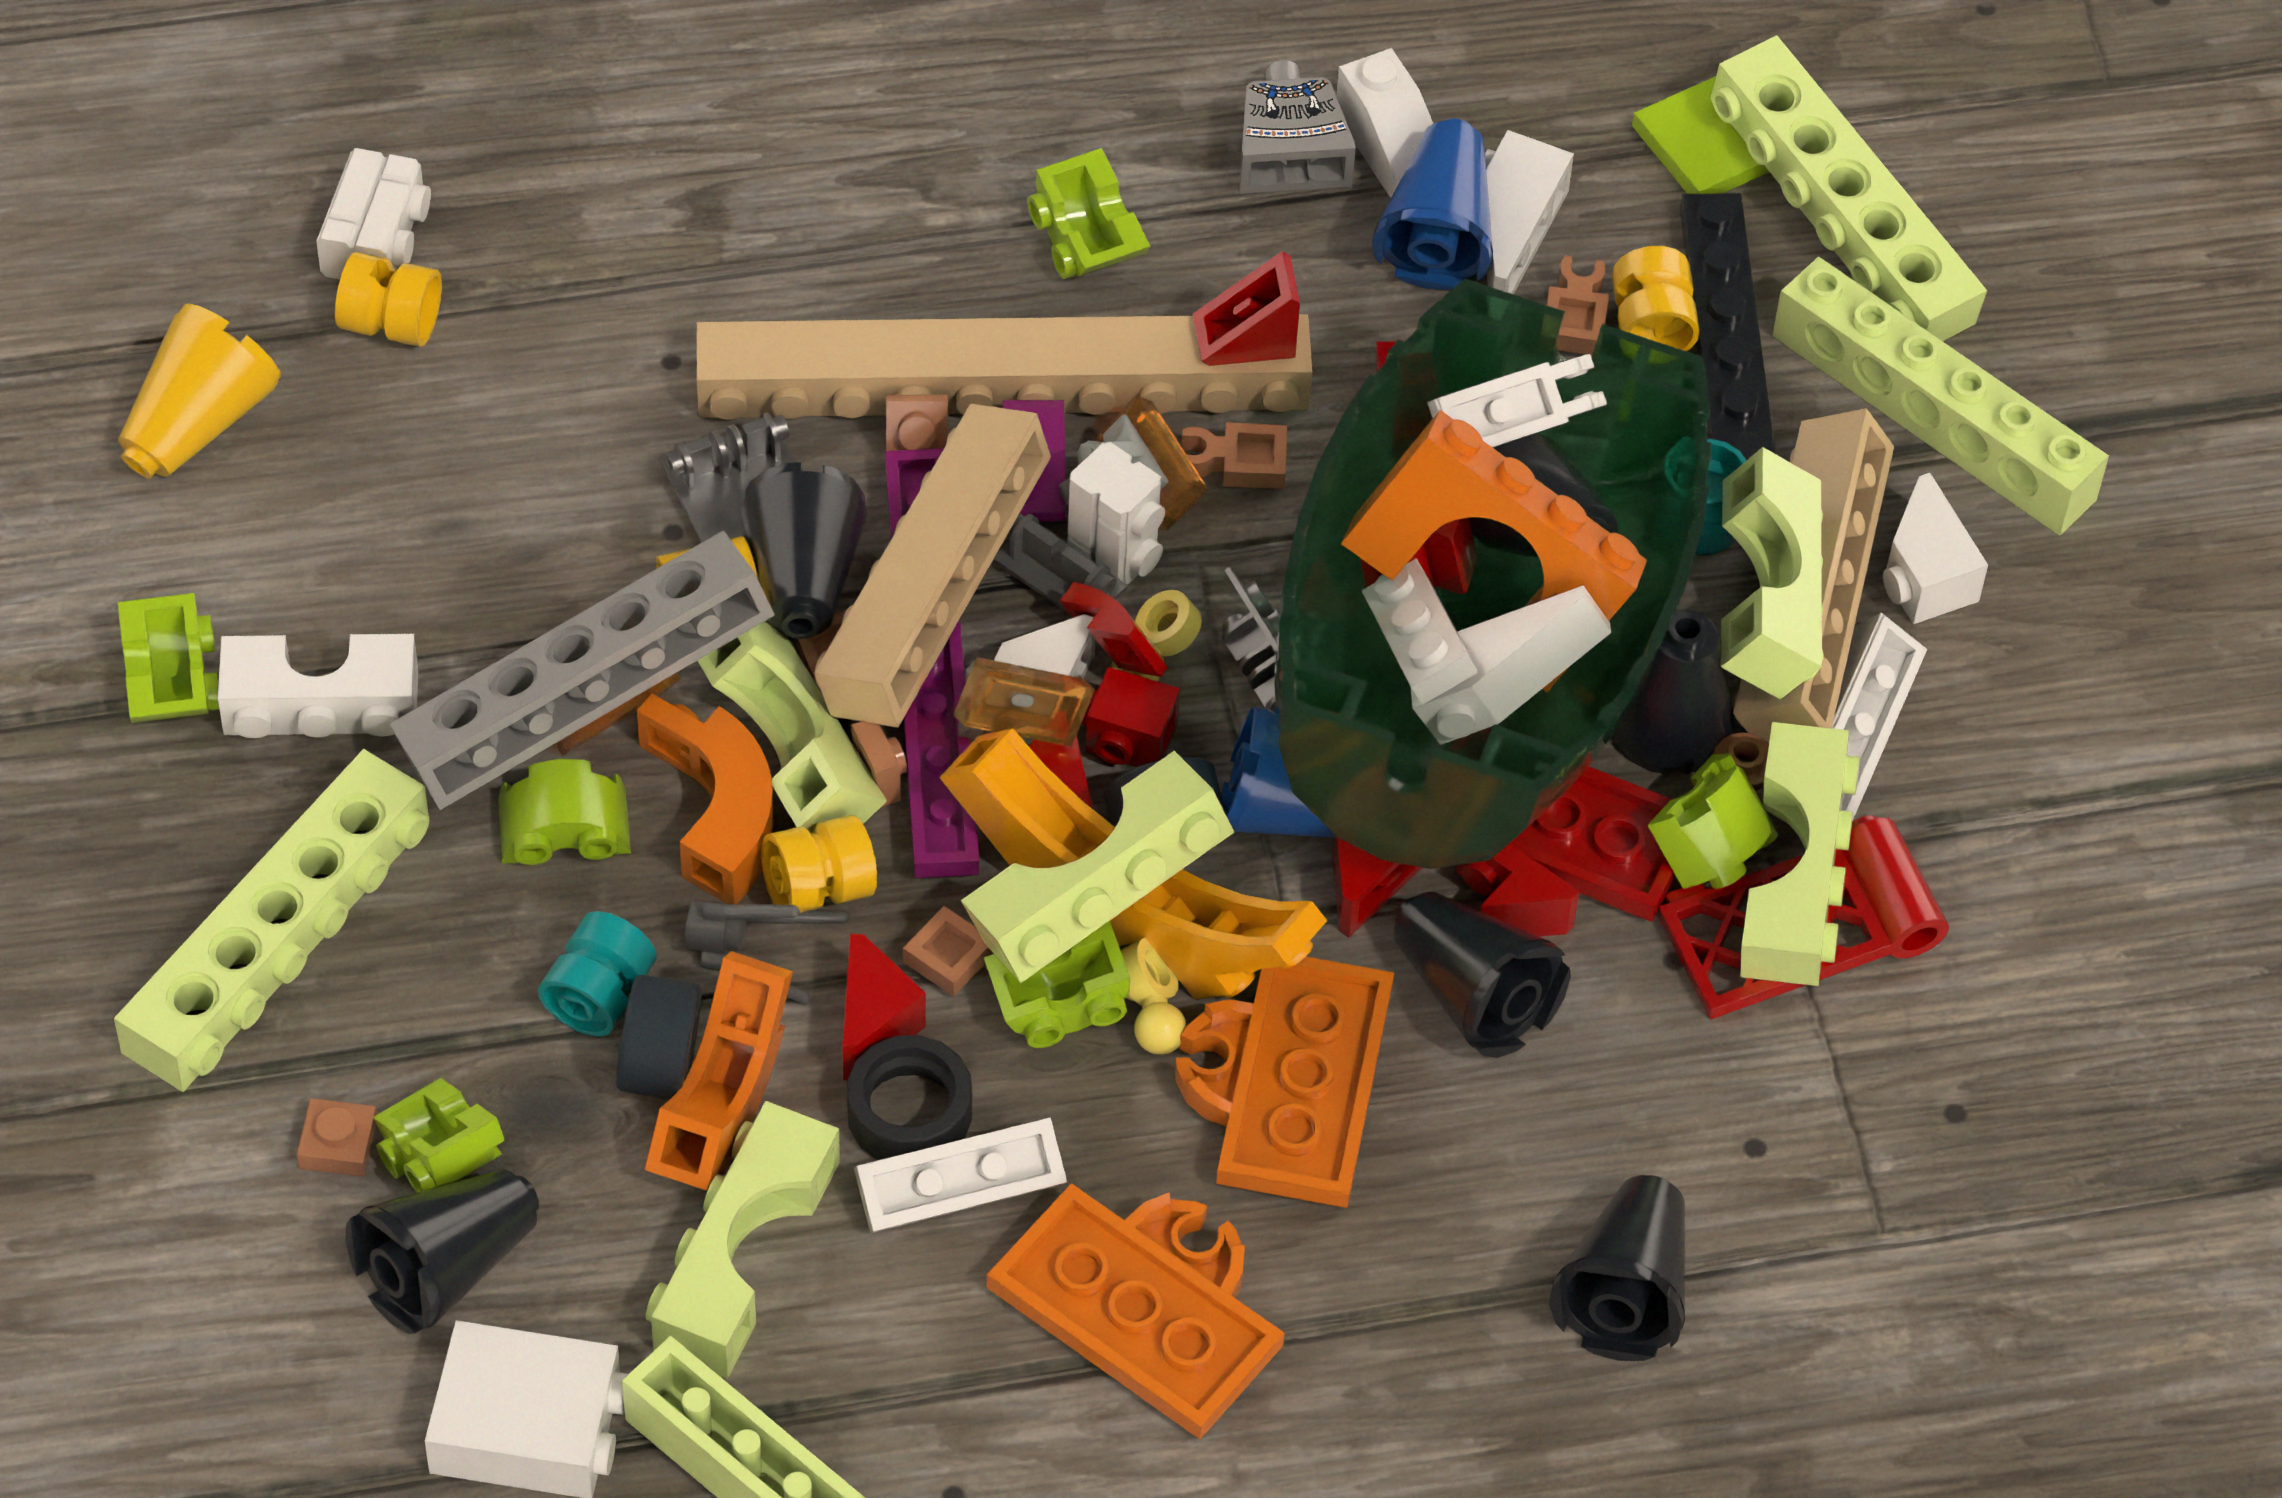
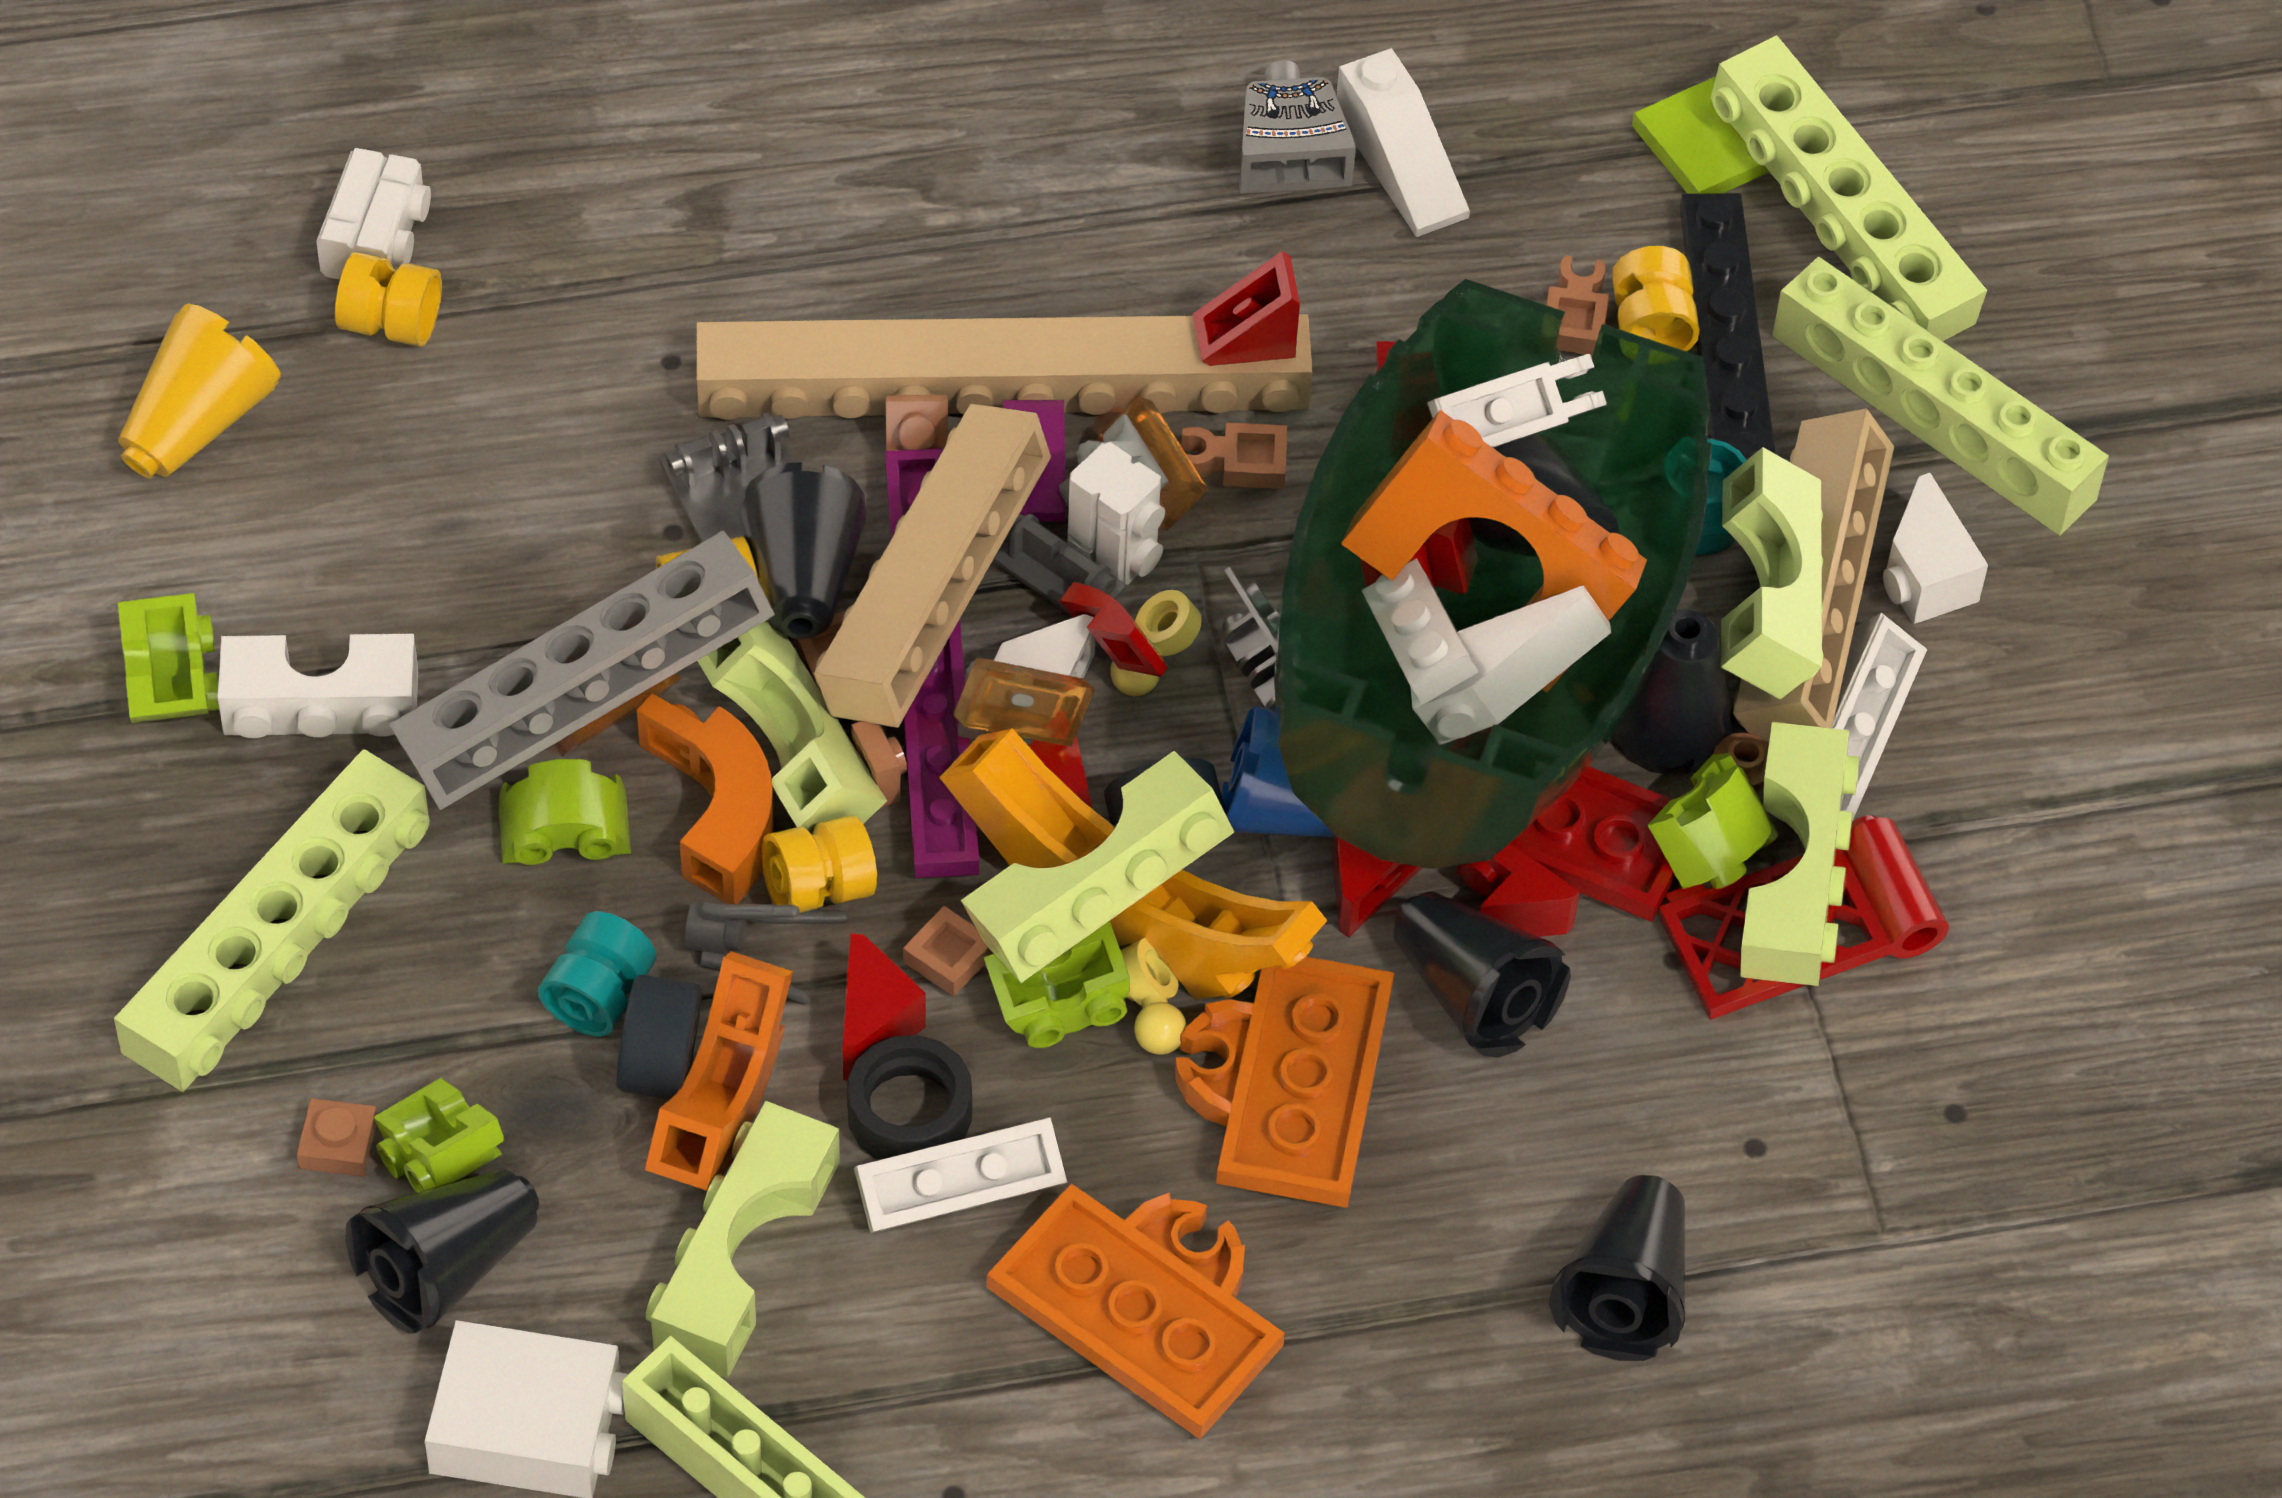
lime cylinder [1027,148,1151,279] -> none
red brick [1079,667,1180,767] -> none
blue cone [1372,118,1493,290] -> none
white slope [1485,130,1574,317] -> none

